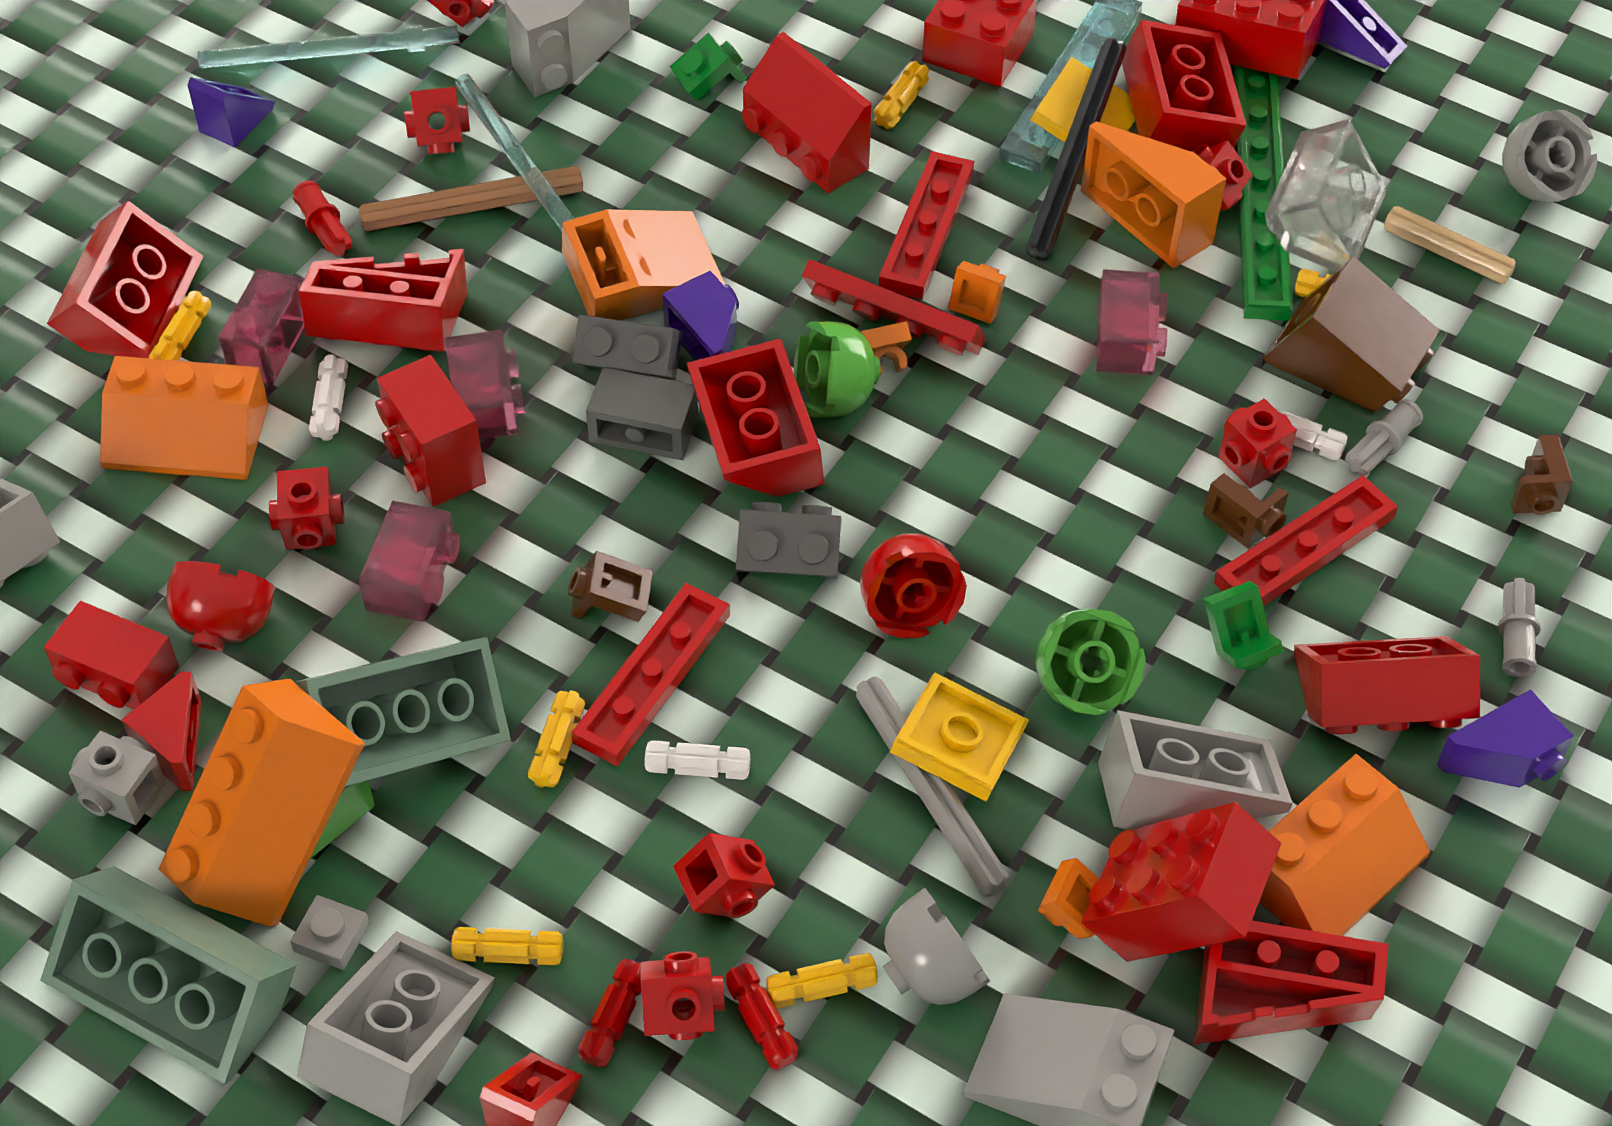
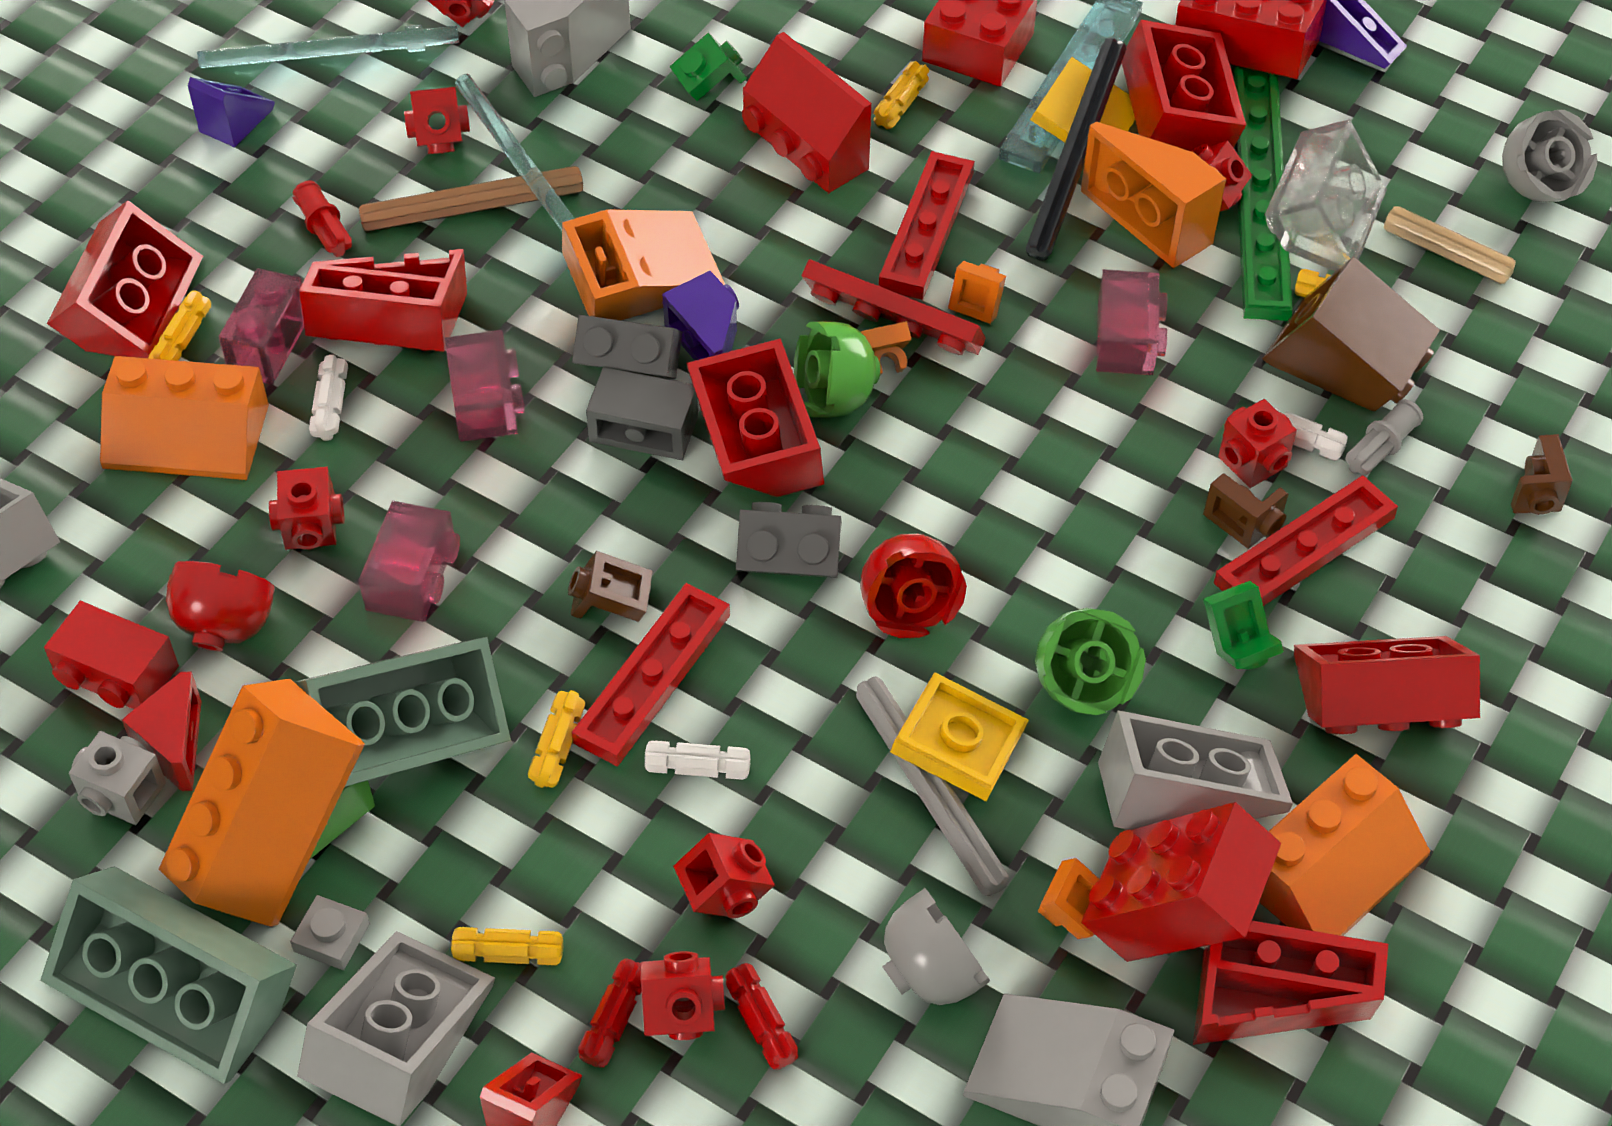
red brick [375,355,486,507] -> none
yellow axle [766,953,878,1009] -> none
dark purple slope [1437,689,1574,788] -> none
light grey axle [1498,578,1541,677] -> none

